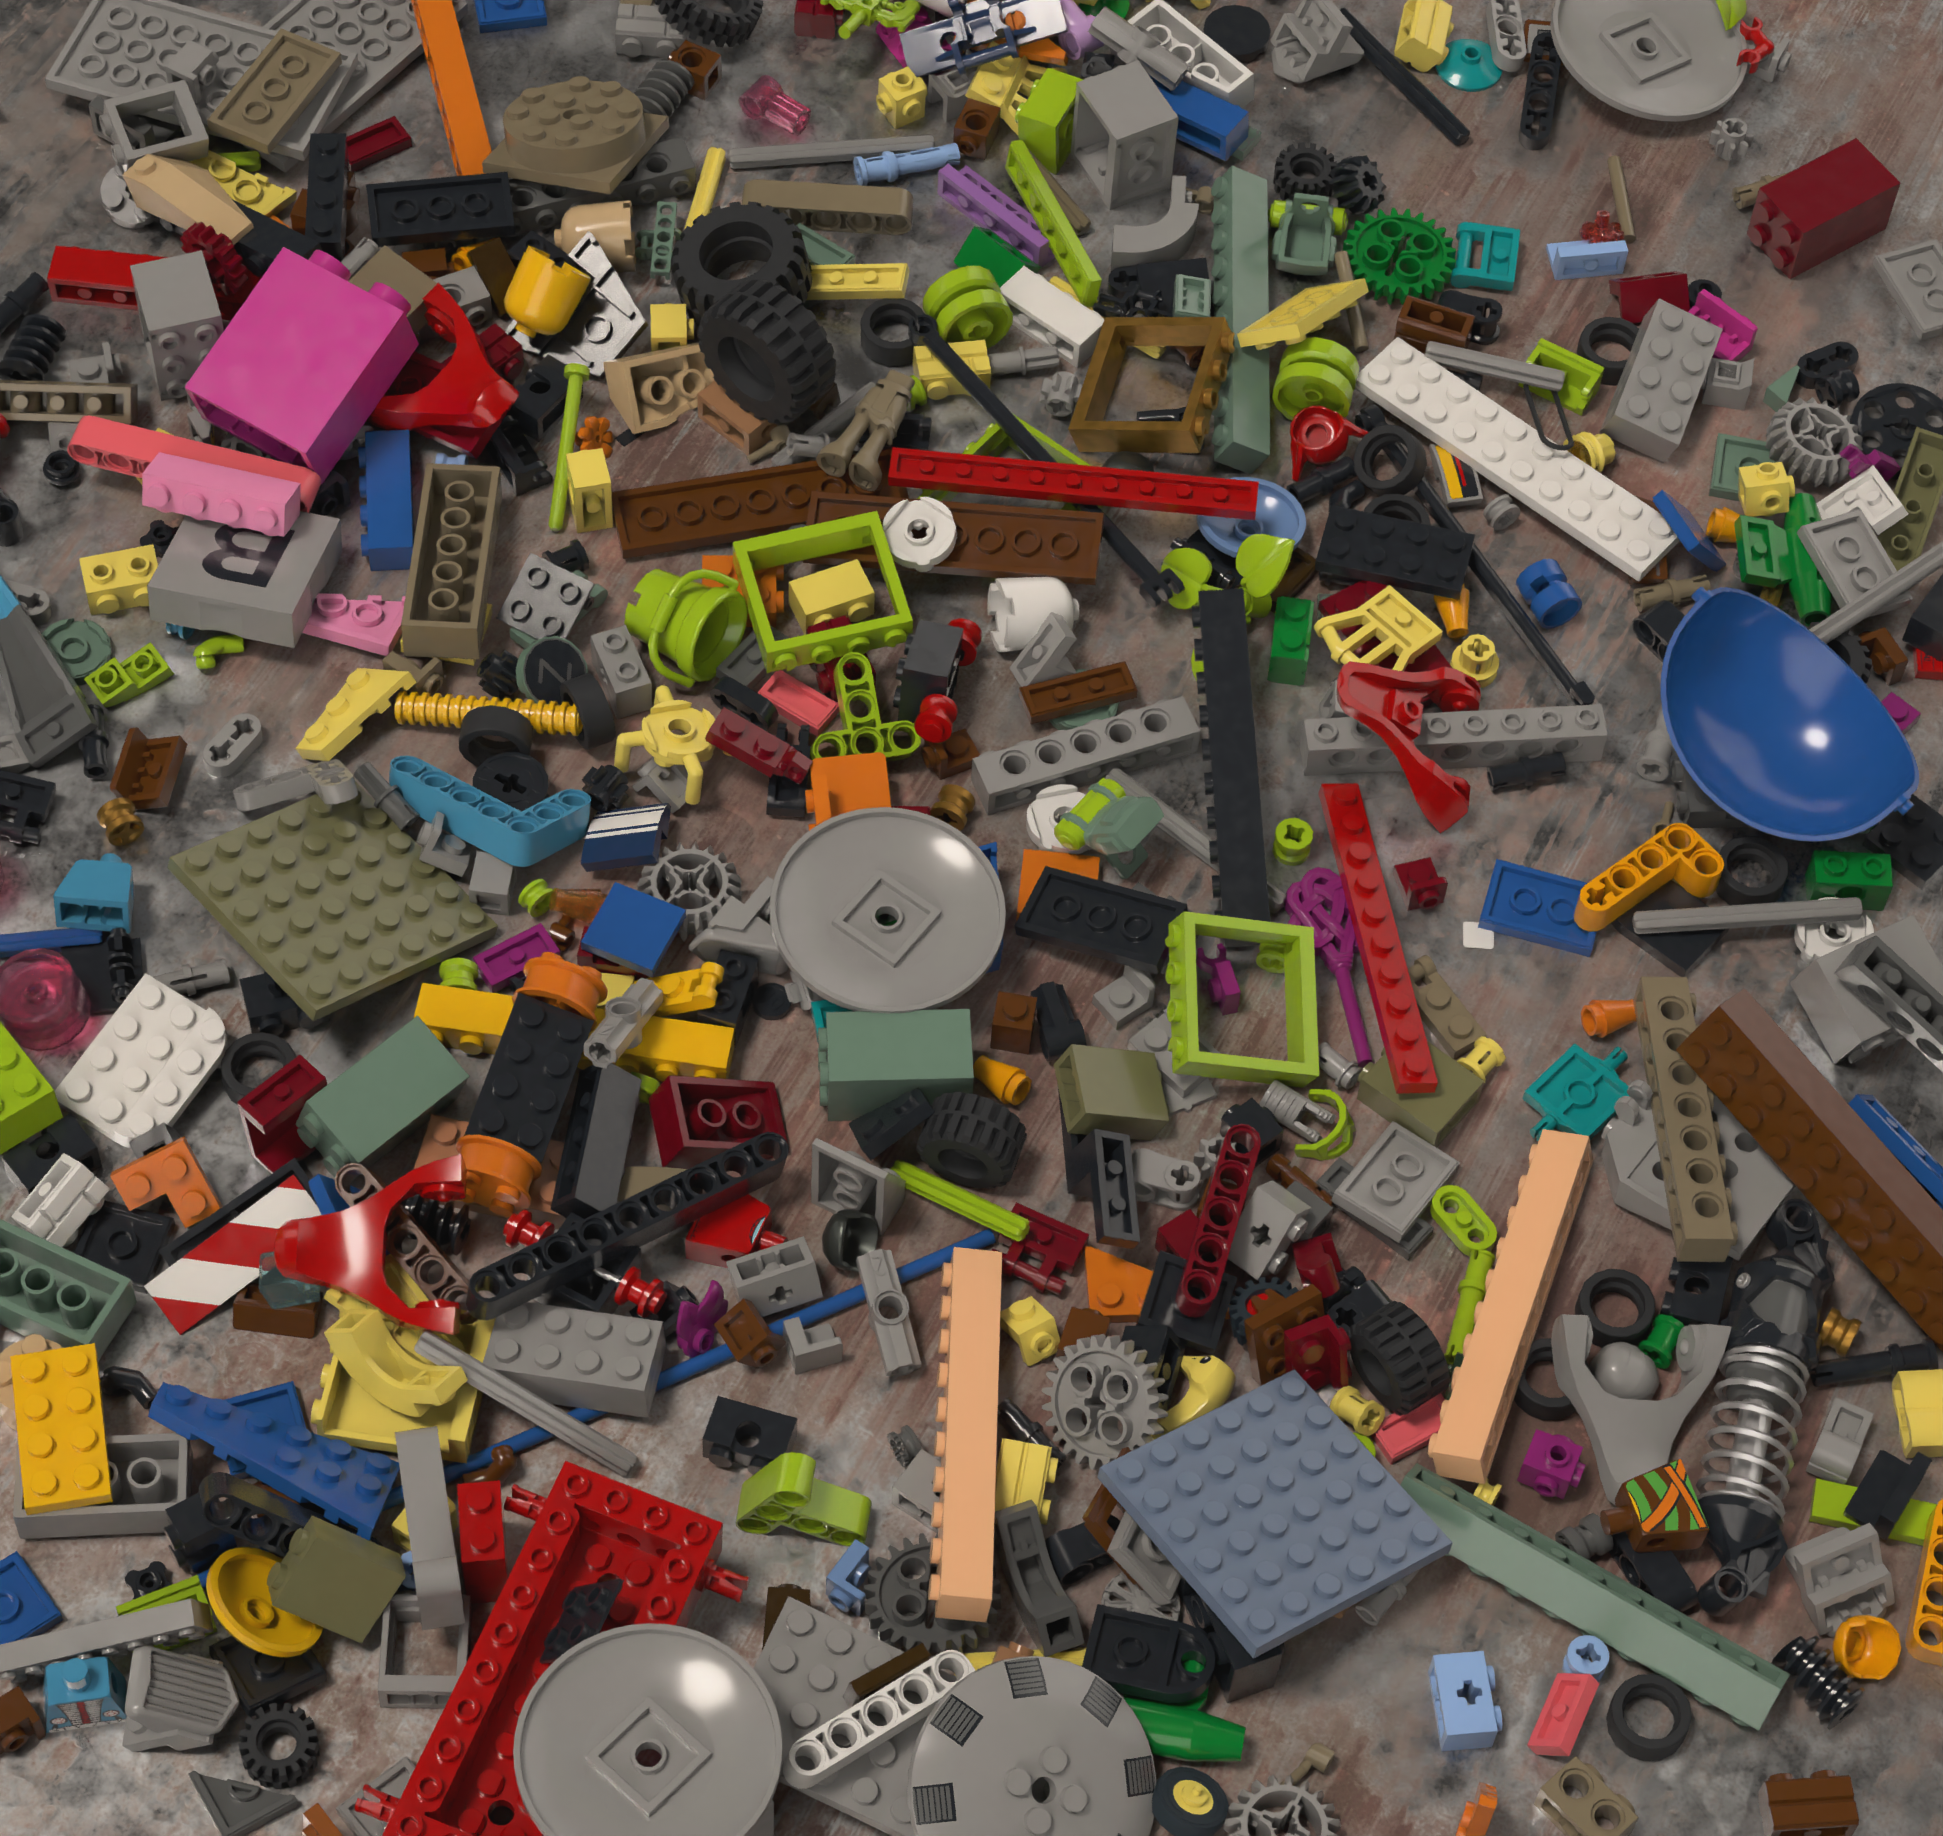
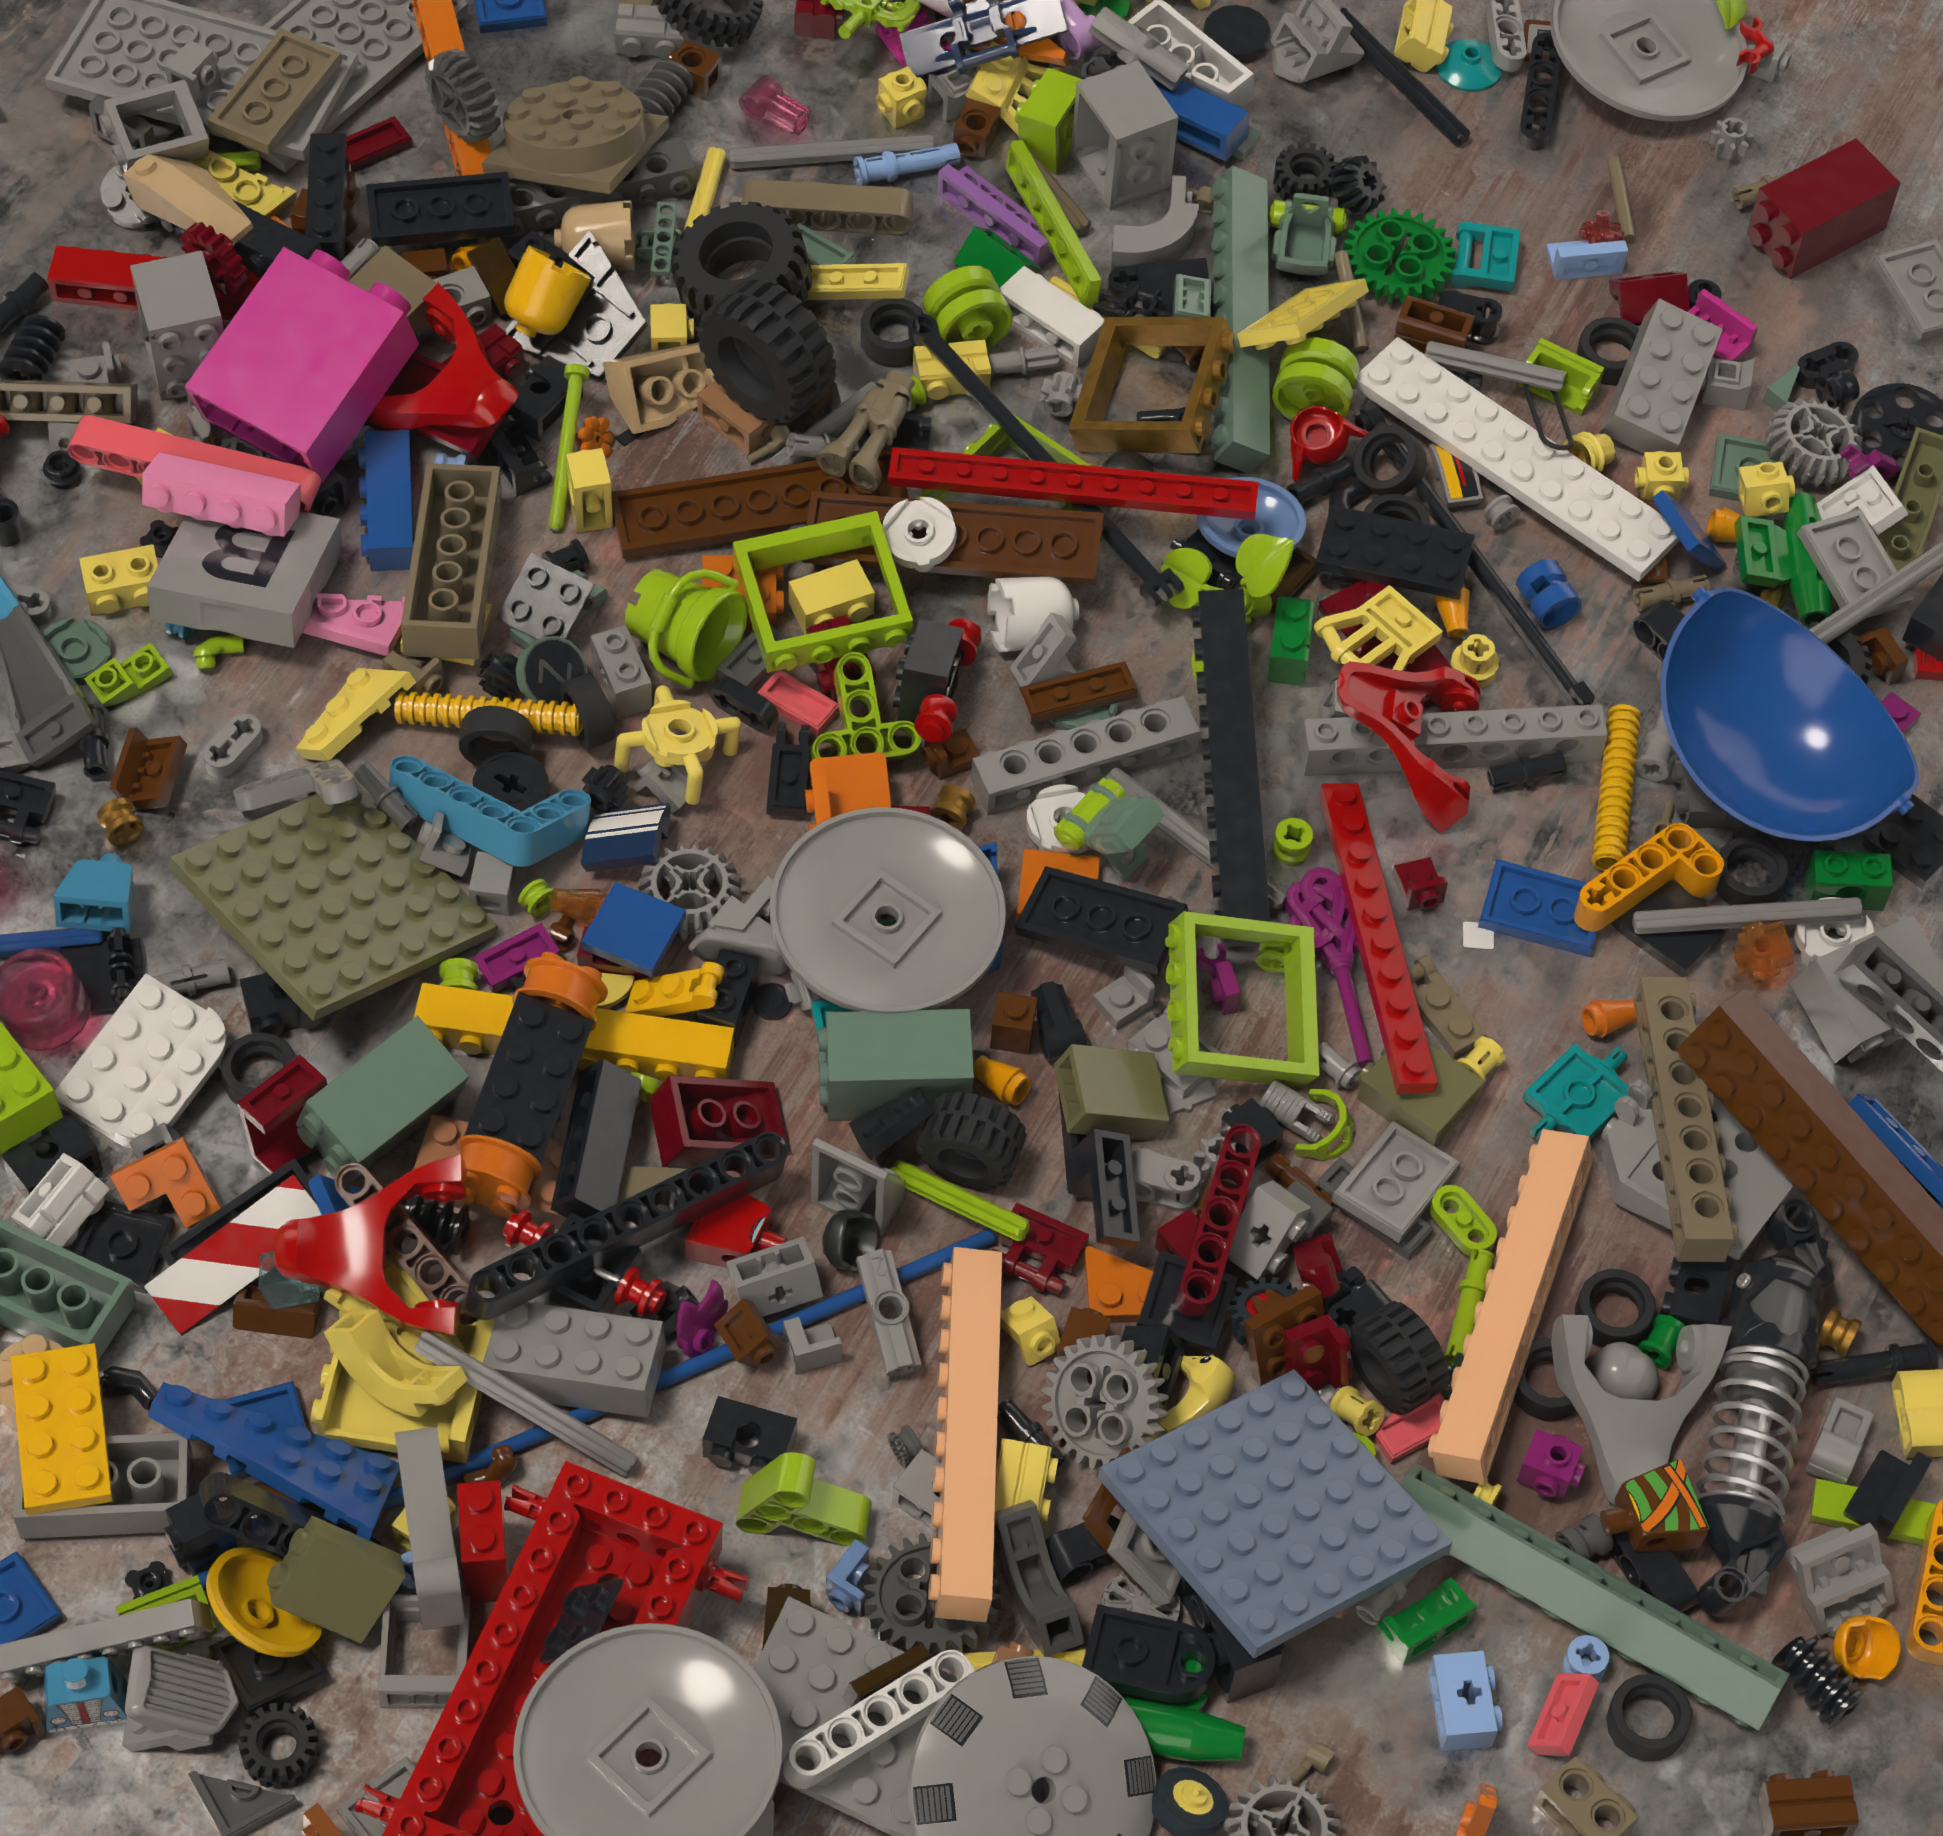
light grey piece [584,978,663,1069] -> none
dark red hinge [705,707,813,785] -> none
none -> dark grey gear [425,48,501,144]
none -> green hinge [1376,1577,1477,1665]
none -> yellow piece [1591,704,1641,871]
none -> light yellow brick [1634,451,1689,502]
none -> clear orange brick [1732,920,1794,980]

